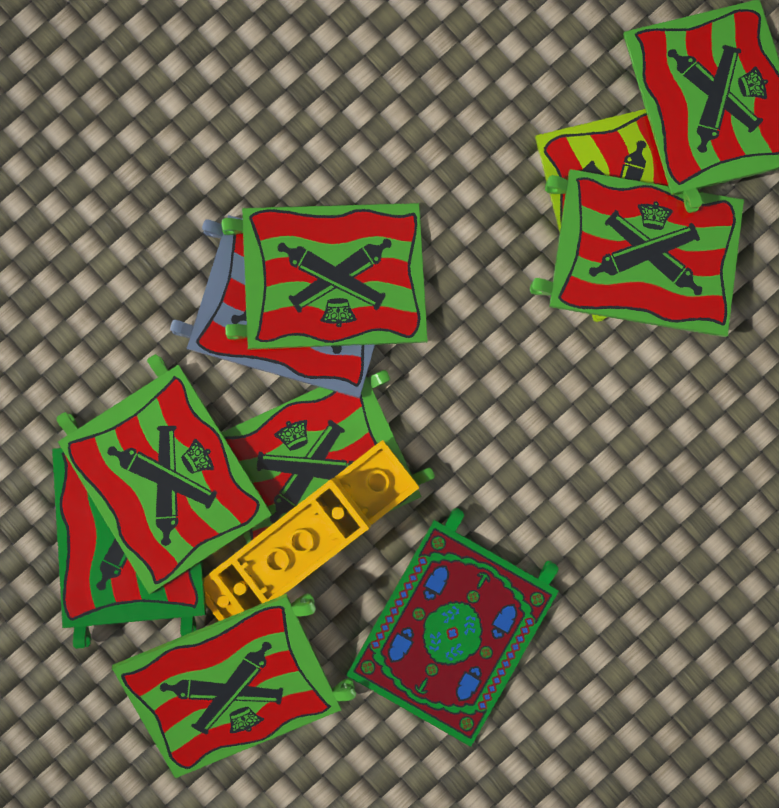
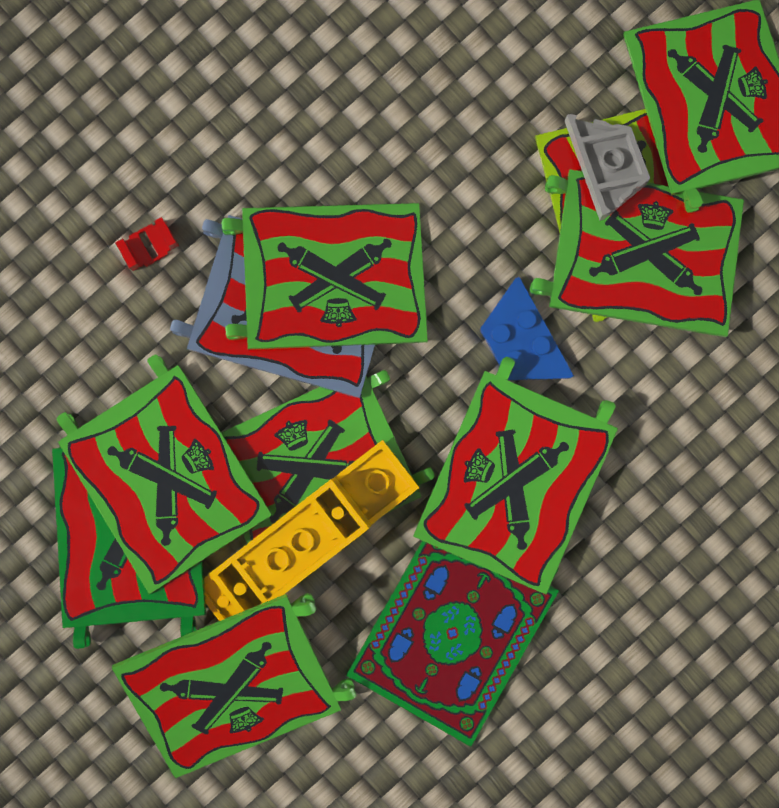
none -> red piece [115,217,179,271]
none -> flag [413,357,618,594]
none -> blue wing [480,277,574,381]
none -> light grey wing [565,114,650,220]

